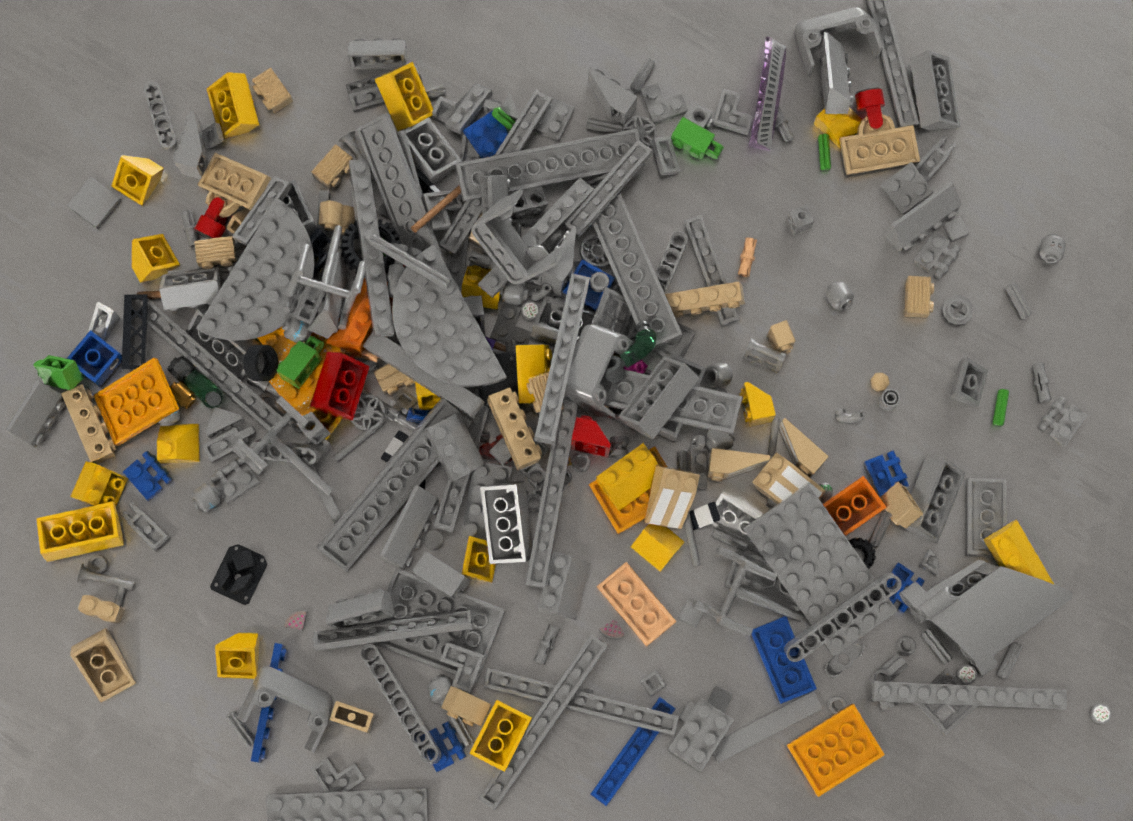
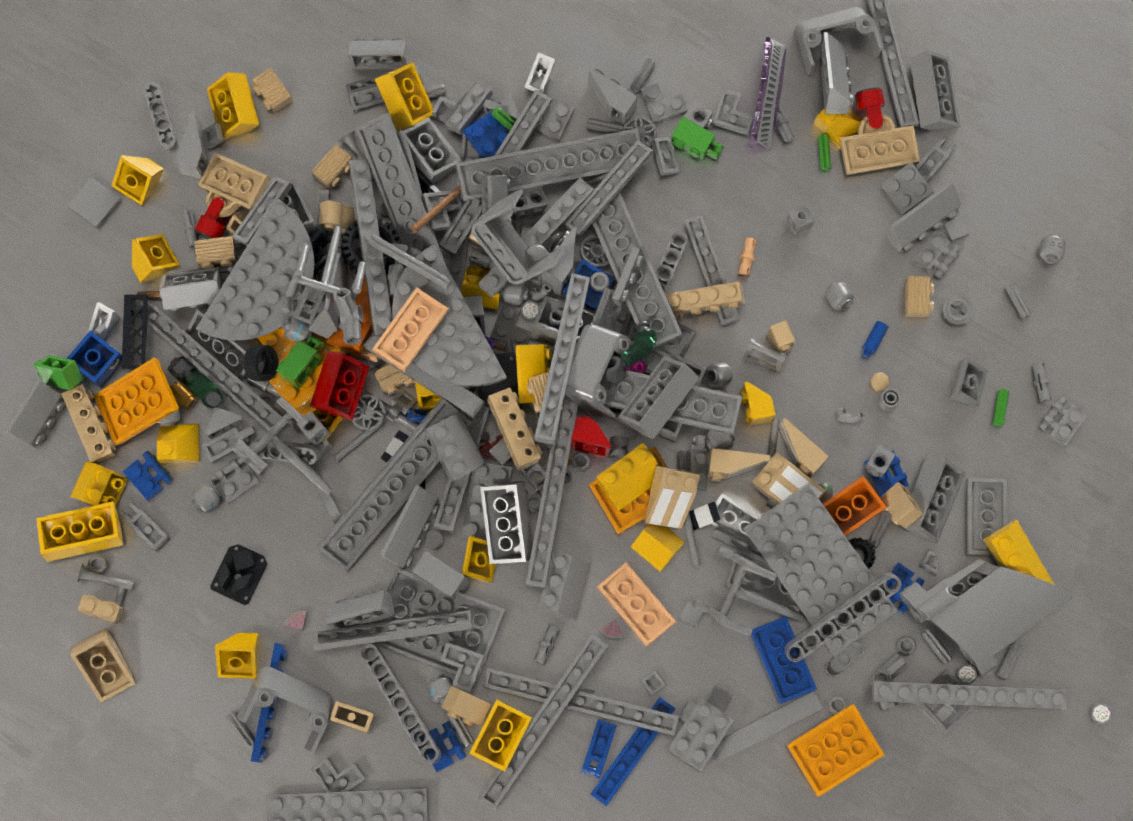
none -> light grey piece [334,288,363,345]
none -> light nougat tile [372,287,449,373]
none -> white slope [525,52,556,93]
none -> blue plate [581,719,617,779]
none -> light grey plate [612,247,644,307]
none -> blue cylinder [862,321,889,358]
none -> light grey brick [865,445,896,477]

